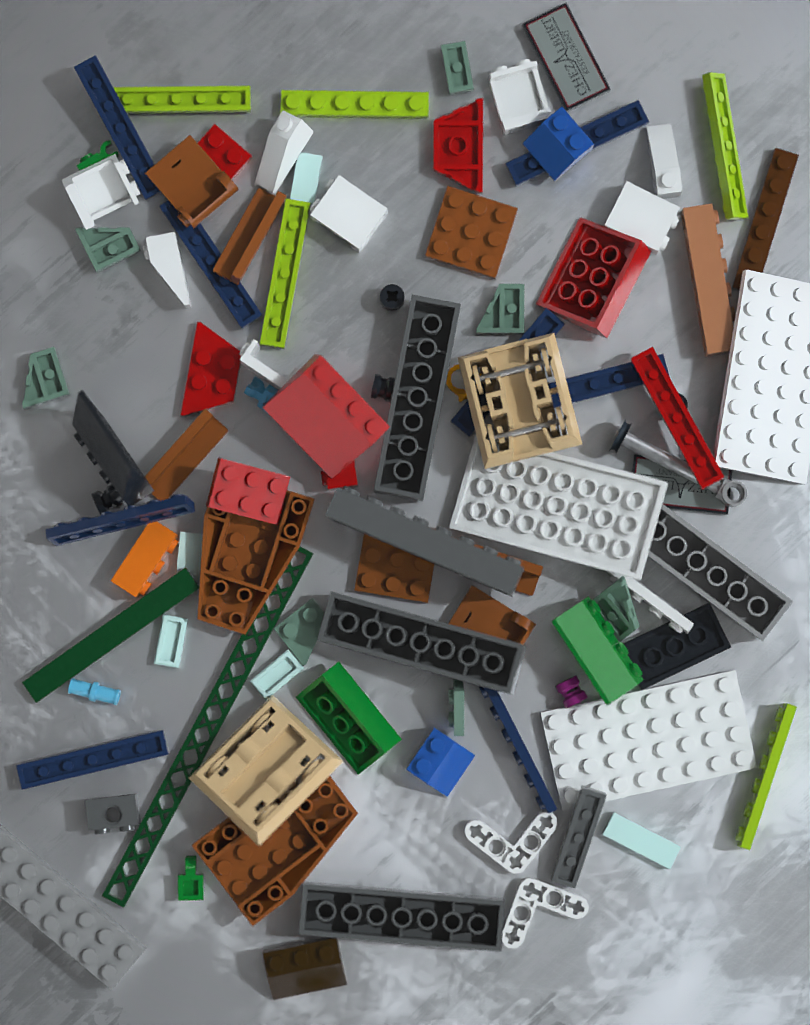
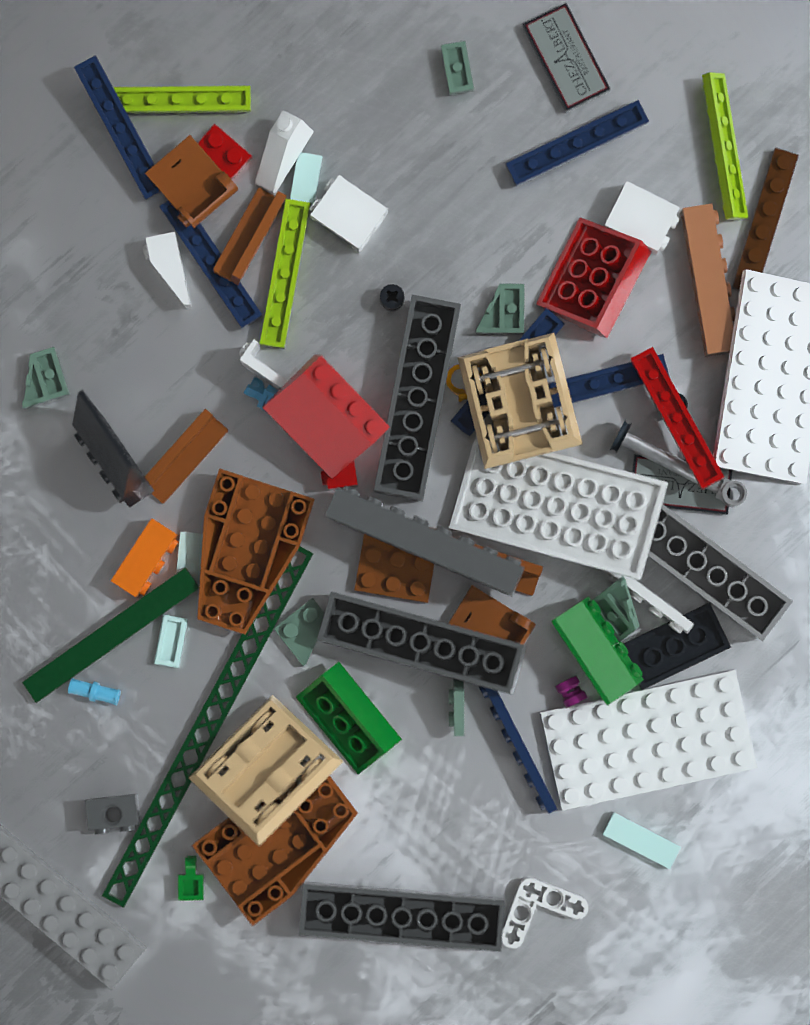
dark blue plate [16,730,169,790] -> none
dark blue plate [45,494,195,546] -> none
white panel [62,154,140,230] -> none
sand green wing [75,227,141,273] -> none
green plate [76,140,119,171] -> none
black wheel [91,484,124,514] -> none
red wing [181,322,241,417] -> none
red plate [206,458,290,525] -> none
light aqua tile [250,649,304,700] -> none
dark brown slope [262,937,347,1000] -> none
lime plate [281,90,429,118] -> none
black wheel [371,374,395,402] -> none
blue slope [406,727,475,797] -> none
dark orange plate [425,186,518,279] -> none
red wing [433,98,483,194] -> none
white beam [465,811,558,874] -> none
white panel [488,59,552,135] -> none
blue slope [523,107,594,181] -> none
dark grey plate [550,786,607,888] -> none
white slope [646,124,683,199] -> none
lime plate [735,703,797,850] -> none

